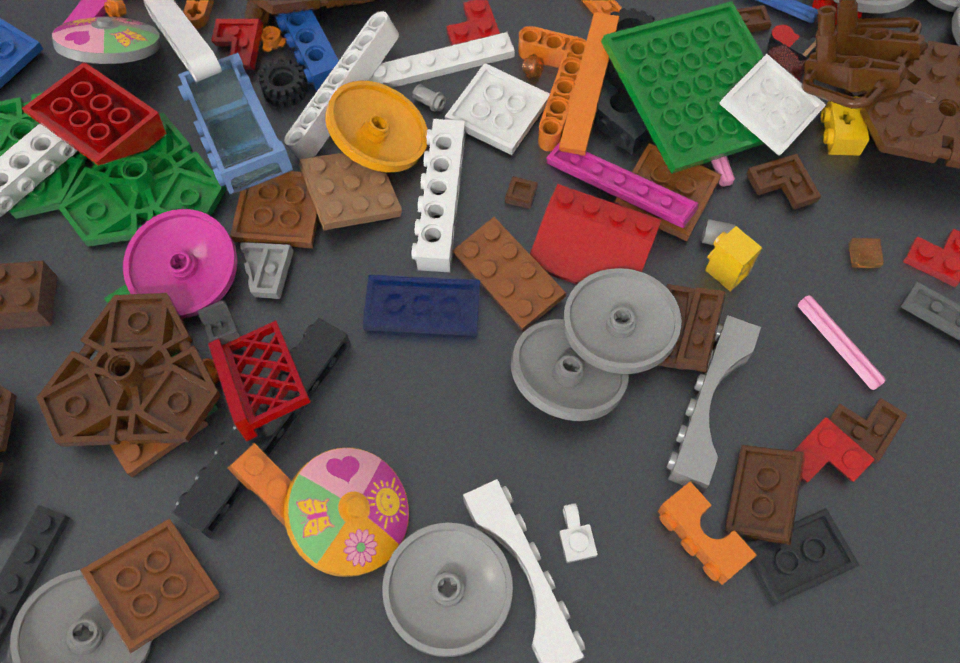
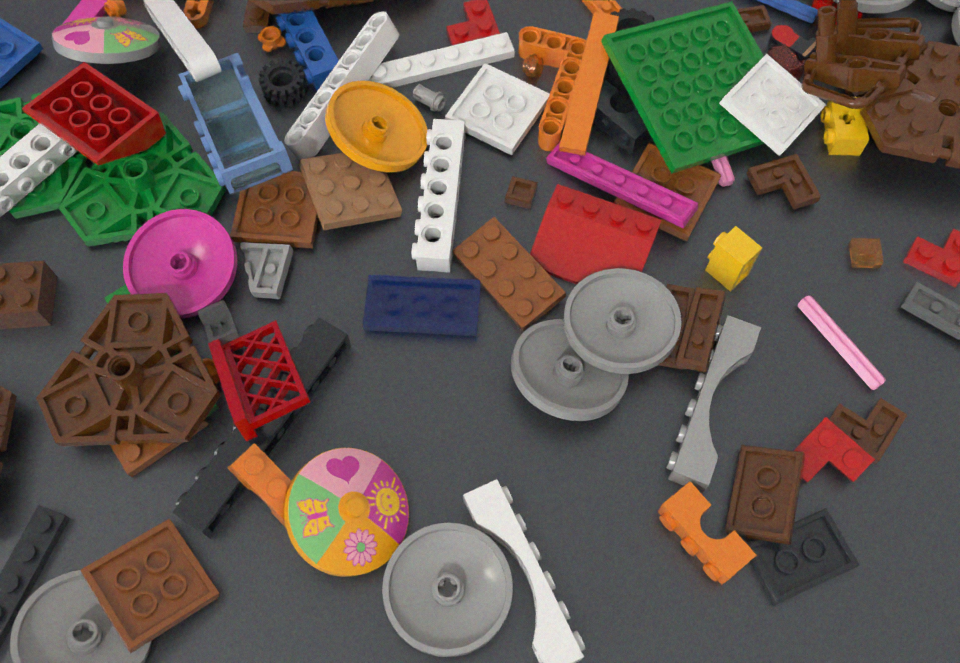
red plate [211,19,264,70] -> none
white plate [559,503,598,564] -> none
light grey beam [701,219,735,245] -> none

